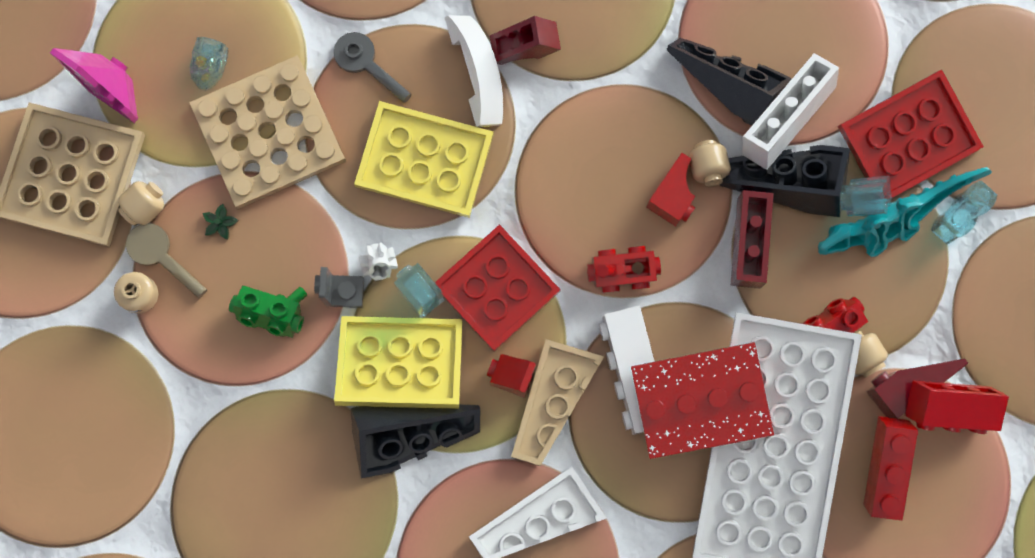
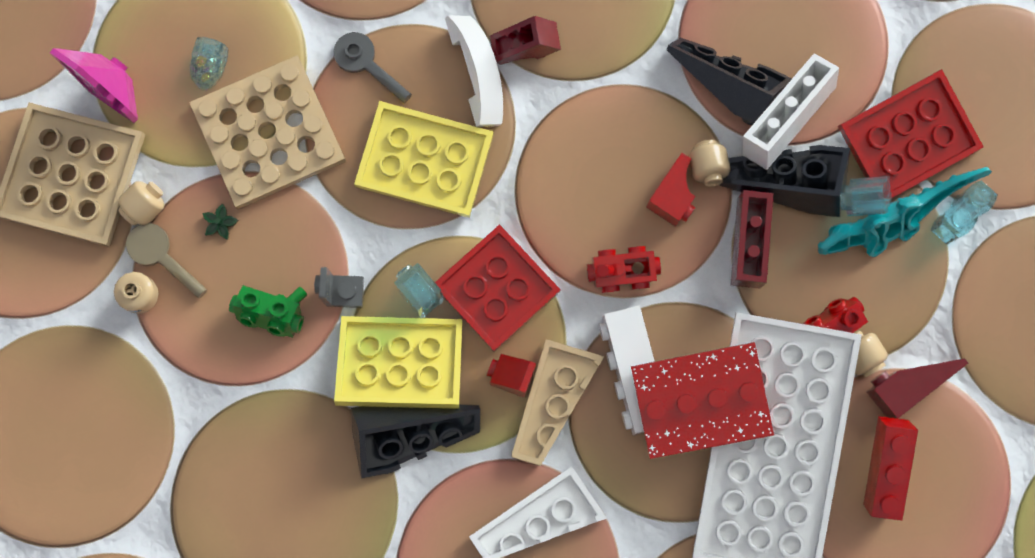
white gear [359,243,398,281] -> none
red brick [905,380,1009,434] -> none

